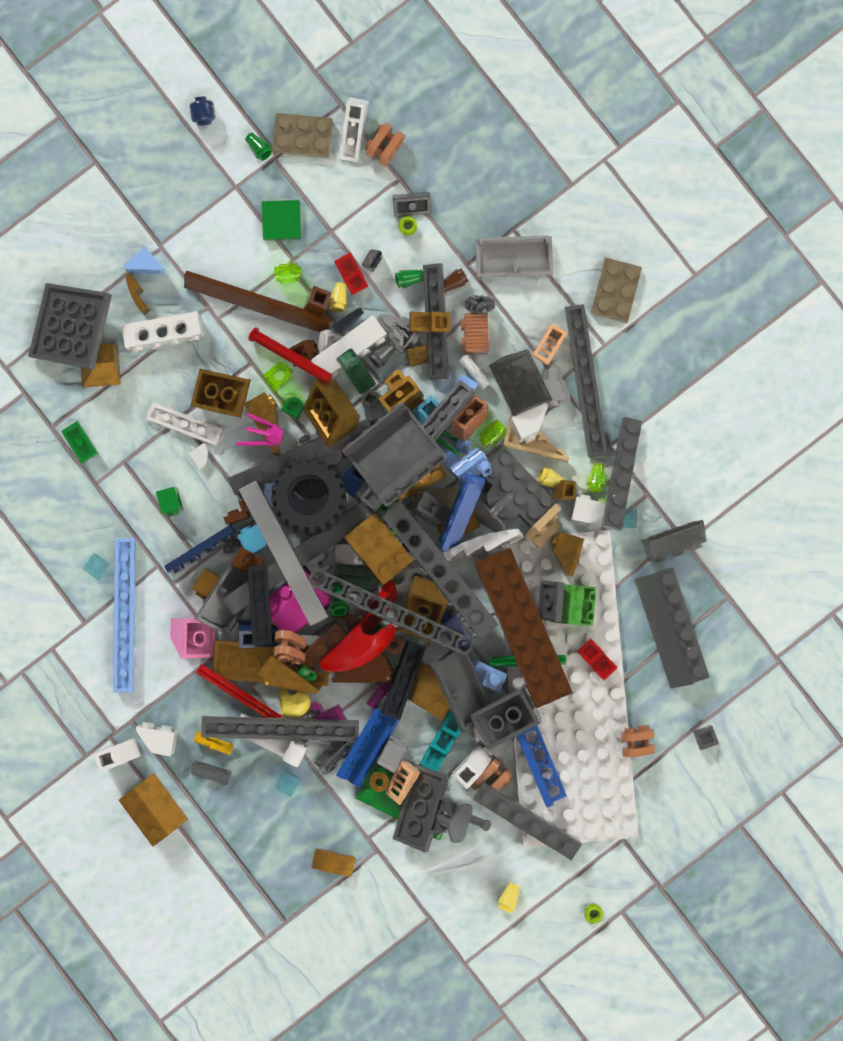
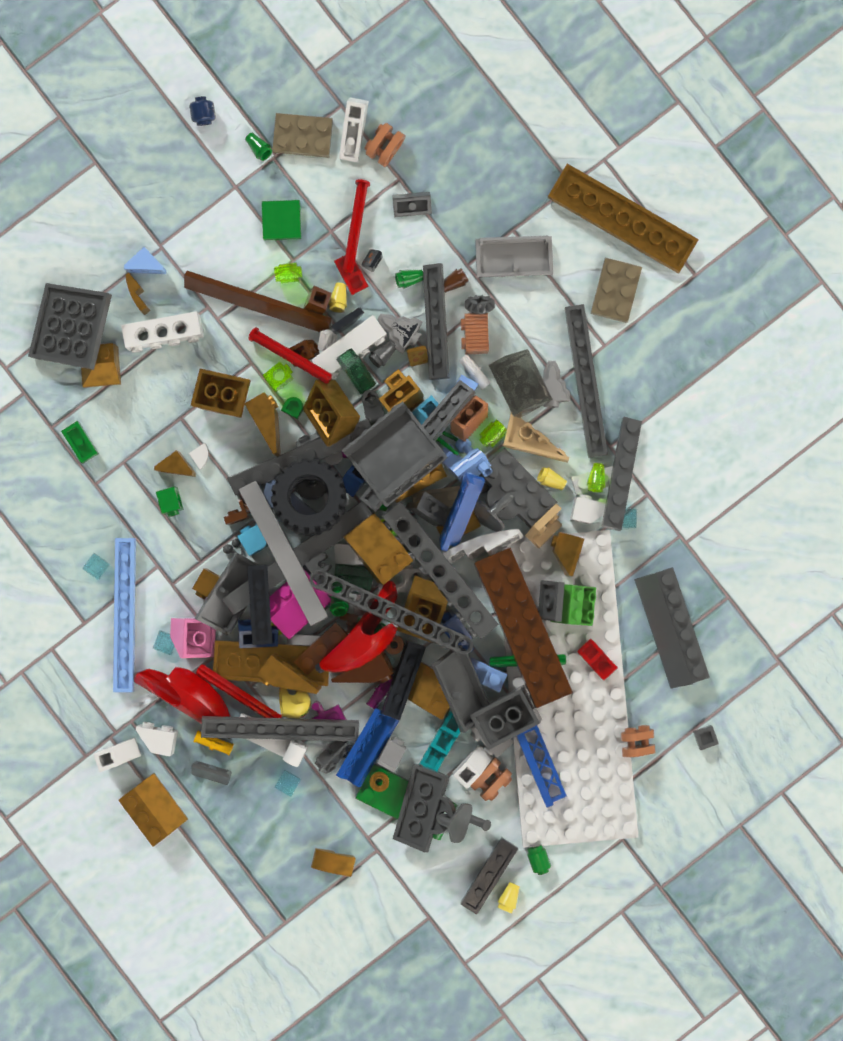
white tile [145,402,224,447] -> none
dark blue plate [164,525,236,574] -> none
reddish brown bracket [231,547,264,572] -> none
dark pink plant [236,413,284,447] -> none
nougat brick [274,630,306,667] -> none
green tile [298,664,318,682] -> none
light nougat slope [386,760,421,805] -> none
lime plate [398,216,417,236] -> none
pearl gold slope [409,311,450,332] -> none
dark grey plate [473,781,582,860] -> none
white slope [510,403,548,443] -> none
light nougat slope [531,323,568,366] -> none
pearl gold slope [552,480,576,500] -> none
lime plate [584,904,603,924] -> none
clear smoke slope [641,519,706,563] -> none
none -> red piece [134,667,231,739]
none -> clear light blue tile [153,630,175,655]
none -> pearl gold slope [154,450,196,477]
none -> red axle [343,179,370,274]
none -> black plate [460,837,518,915]
none -> green brick [527,844,551,875]
none -> pearl gold plate [547,163,699,274]

